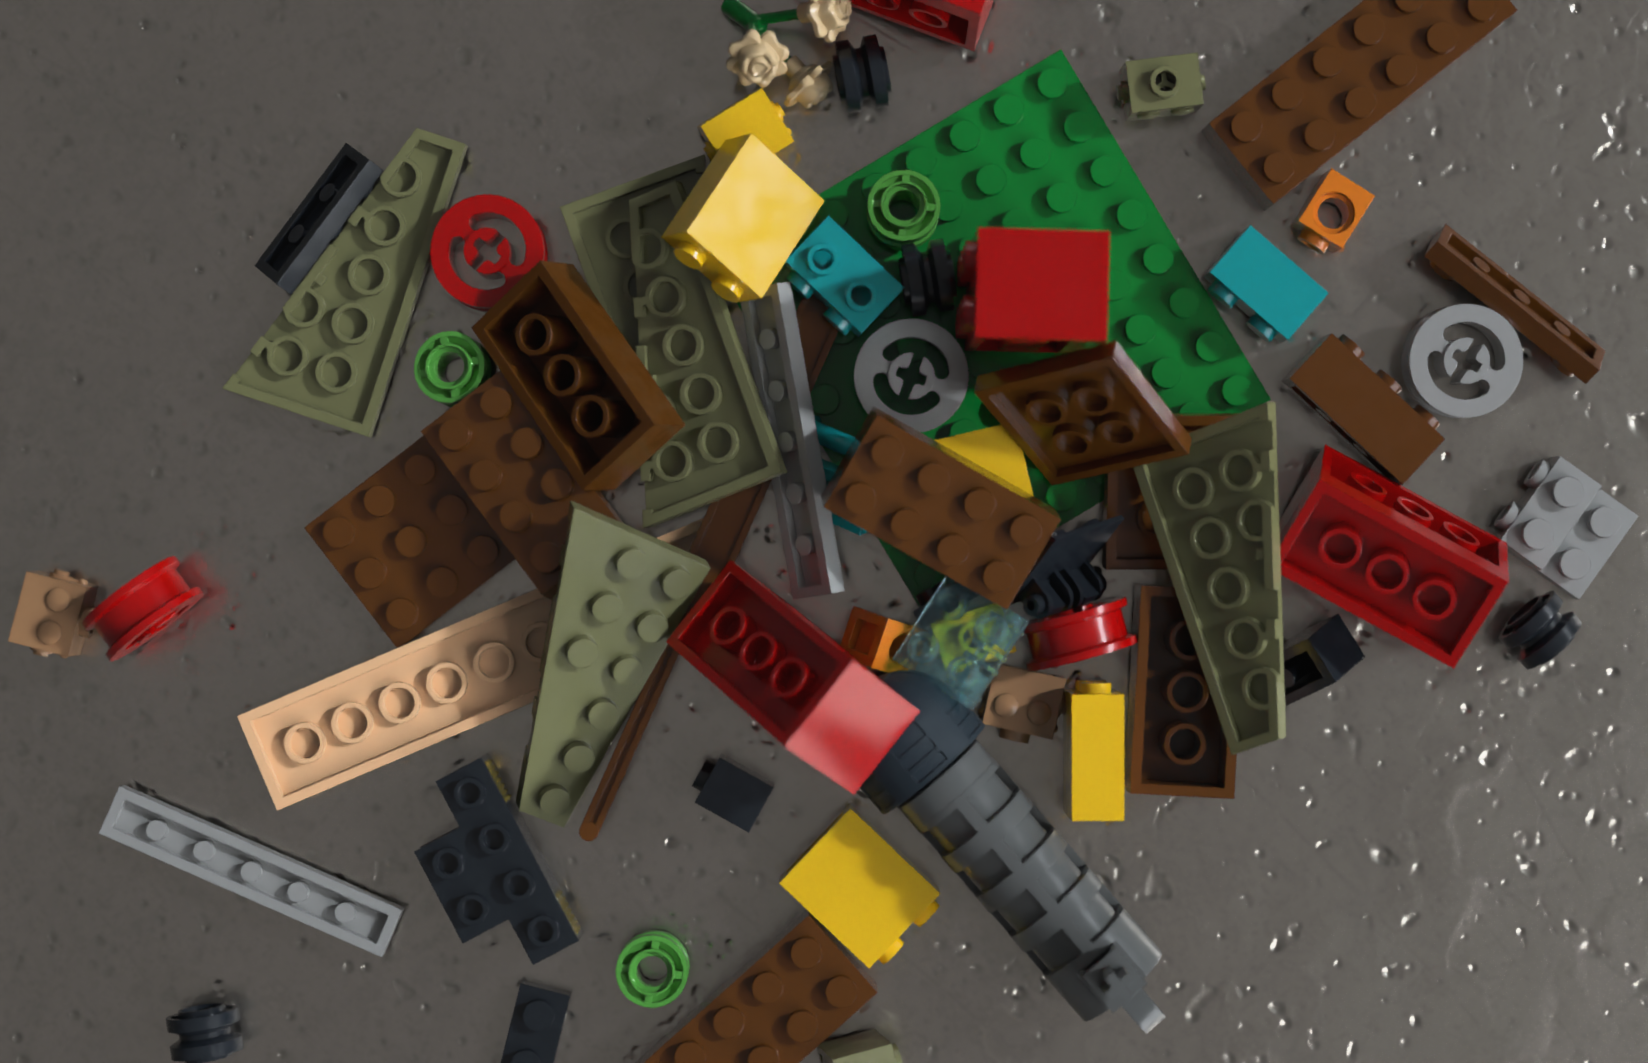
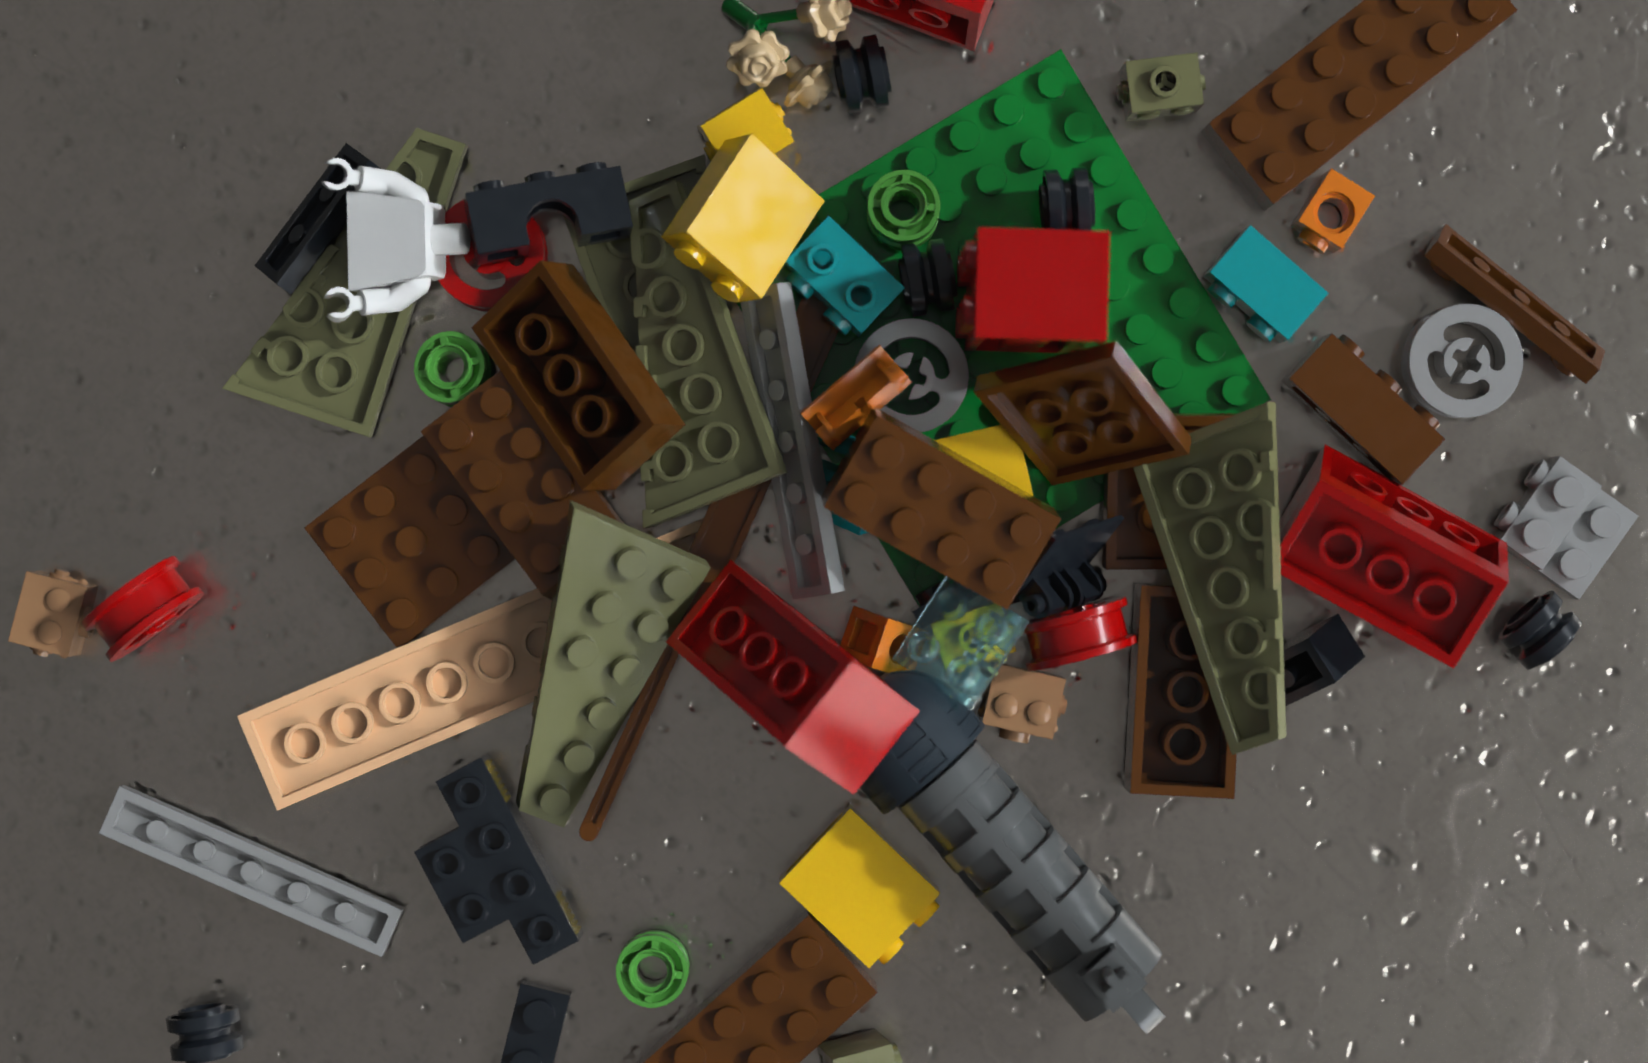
black brick [692,753,775,833] -> none
yellow brick [1063,679,1124,821] -> none
none -> white torso [321,158,471,322]
none -> black arch [464,162,633,265]
none -> orange hinge [800,344,912,450]
none -> black wheel [1039,167,1095,231]

